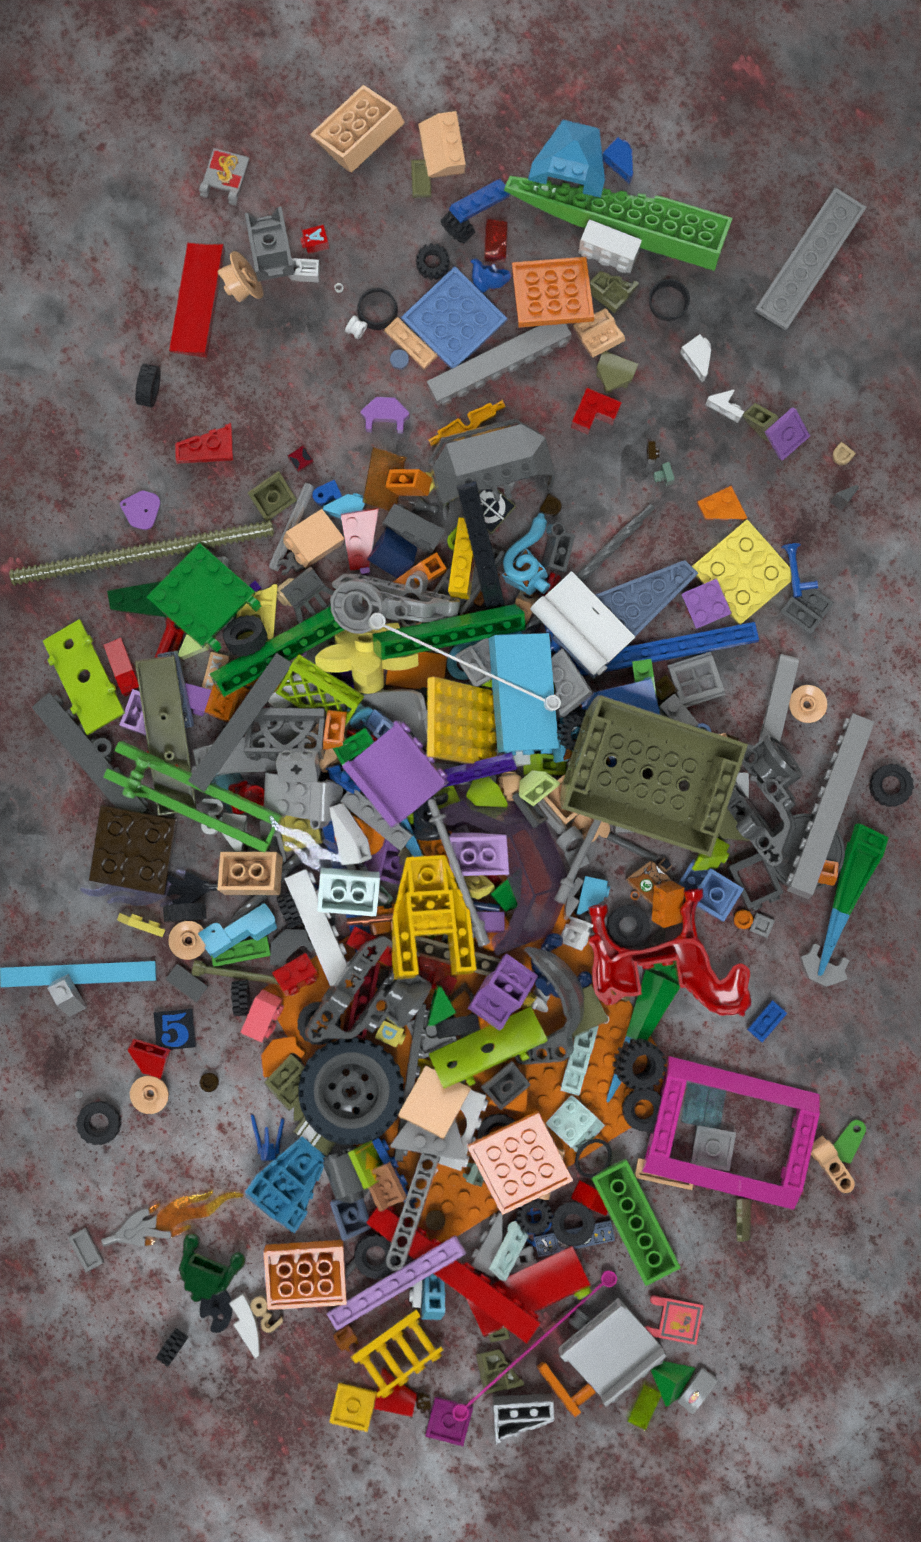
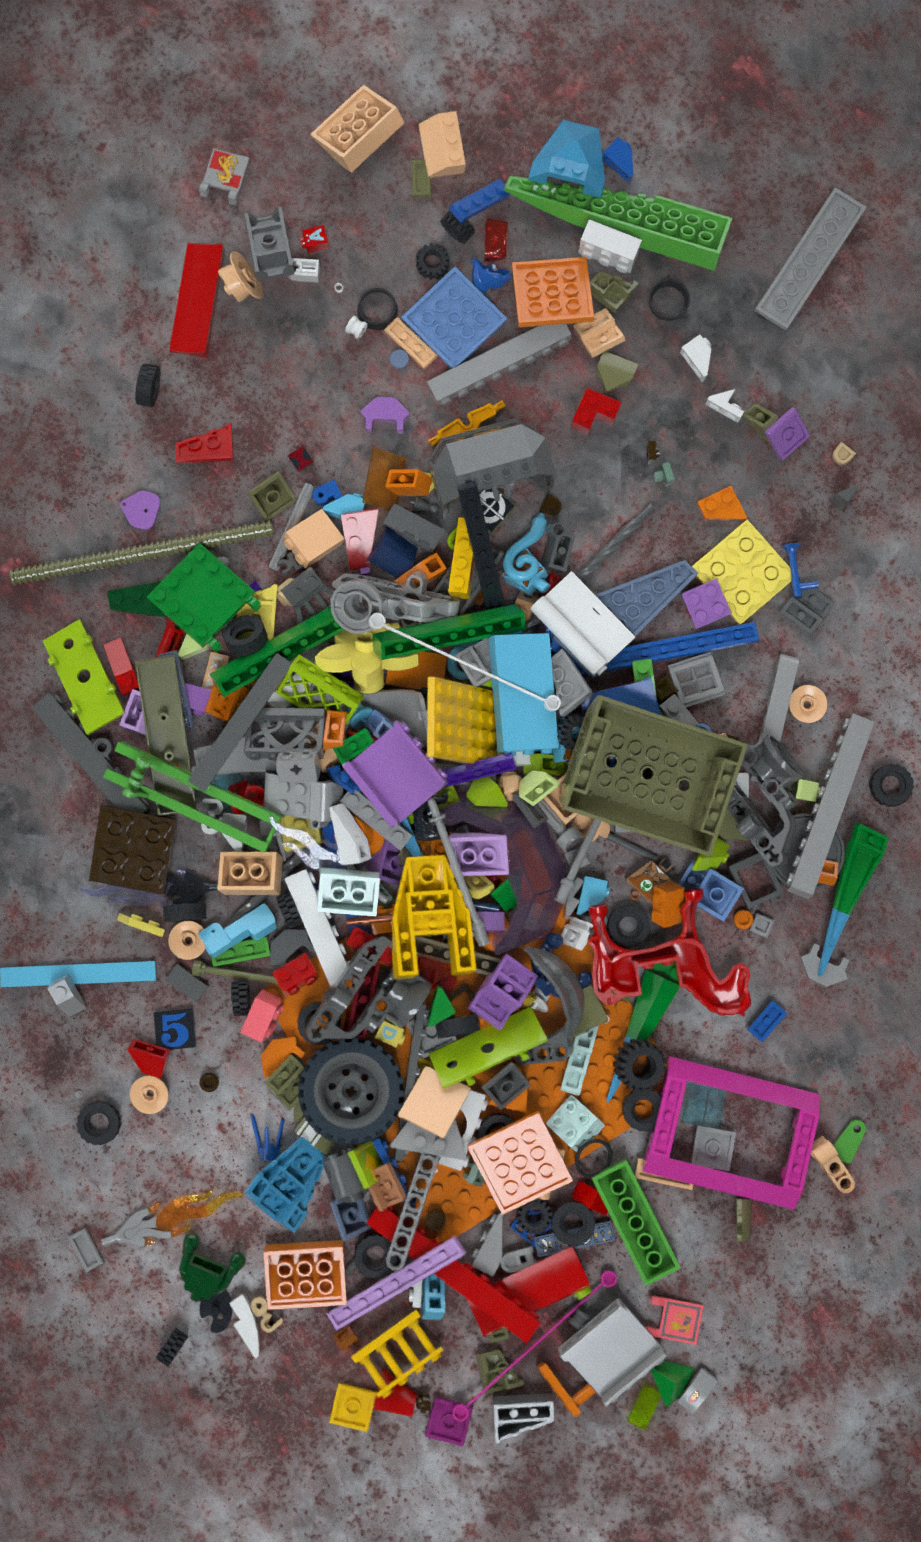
light aqua plate [489,1221,528,1280] -> none
none -> yellowish green slope [791,779,821,802]

